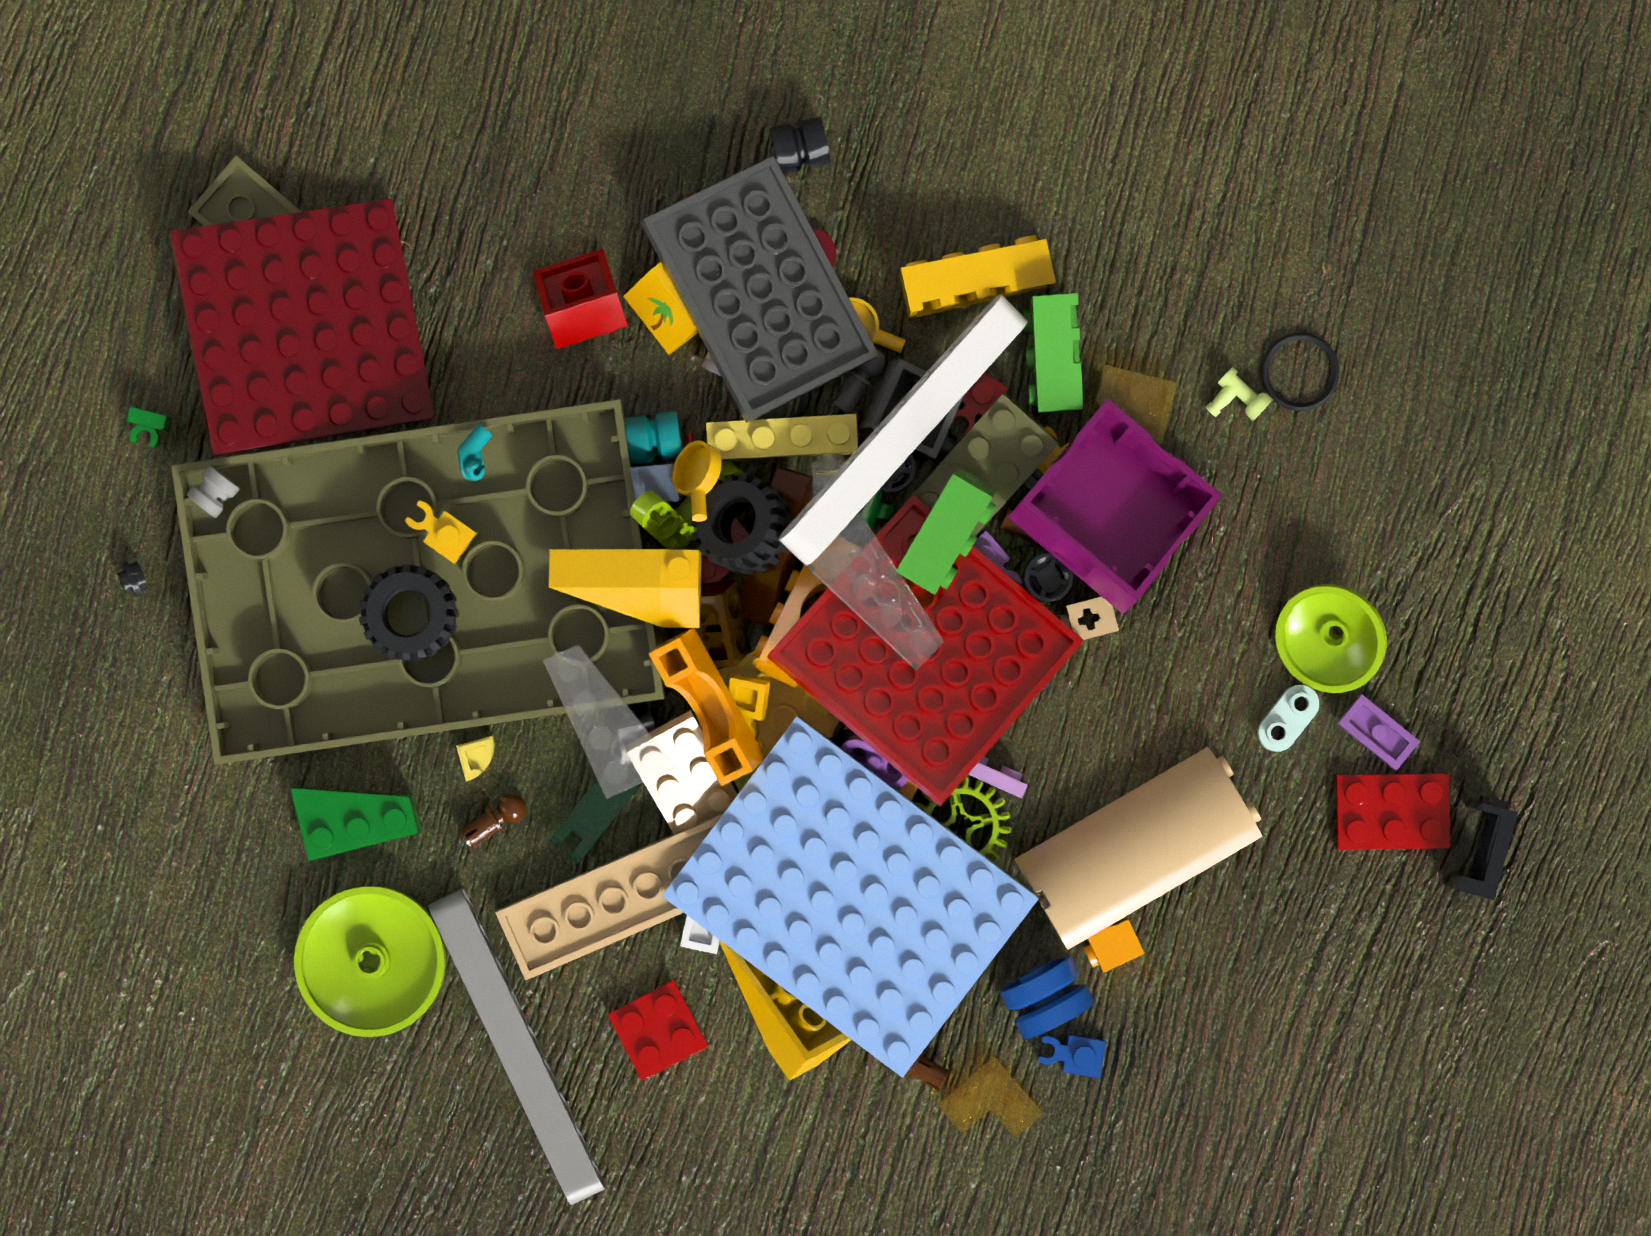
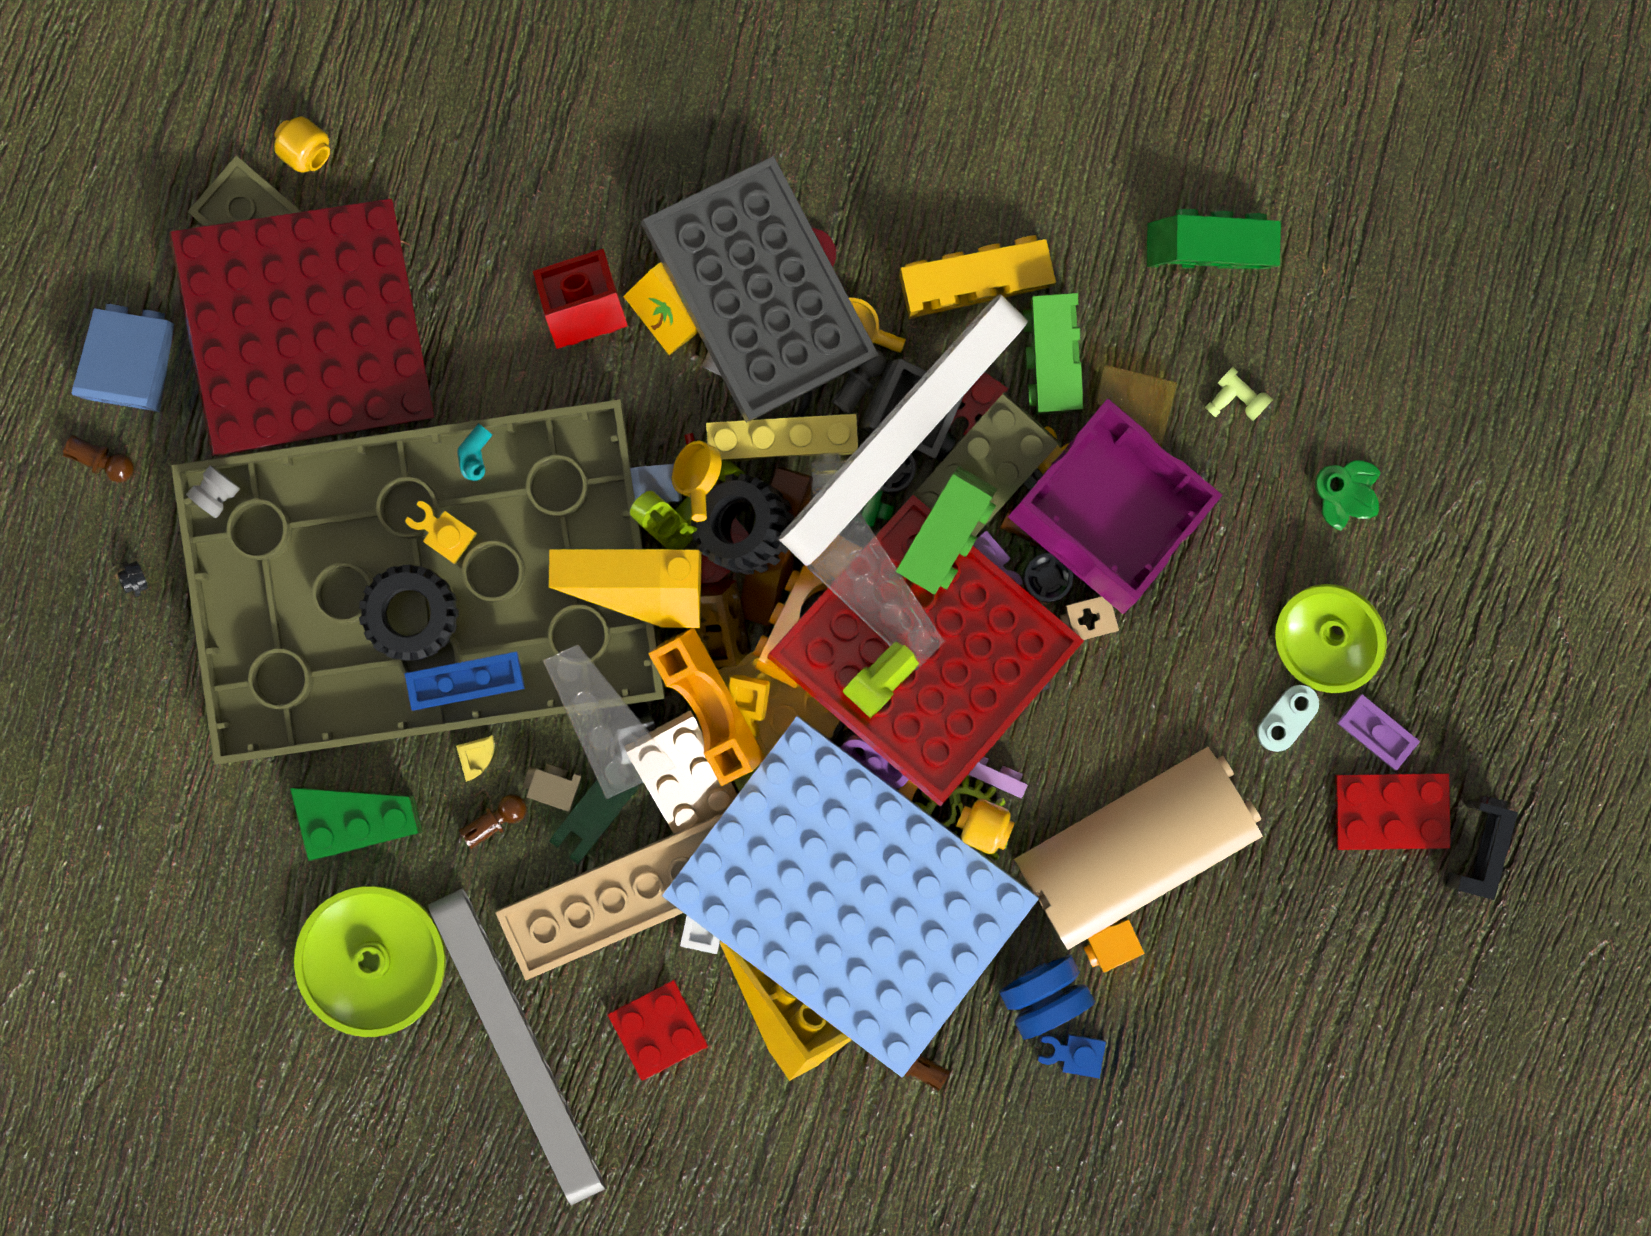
green tile [127,407,173,448] -> none
teal wheel [625,410,683,465] -> none
black wheel [770,116,831,175] -> none
clear yellow plate [938,1056,1043,1138] -> none
black tyre [1261,333,1339,411] -> none
none -> reddish brown pin [63,434,134,483]
none -> medium blue slope [72,304,174,412]
none -> yellow head [274,116,330,173]
none -> blue plate [404,651,525,711]
none -> dark tan brick [523,764,583,812]
none -> lime piece [843,641,919,718]
none -> yellow head [956,799,1015,854]
none -> green wedge [1147,209,1281,269]
none -> green plate [1315,460,1381,531]

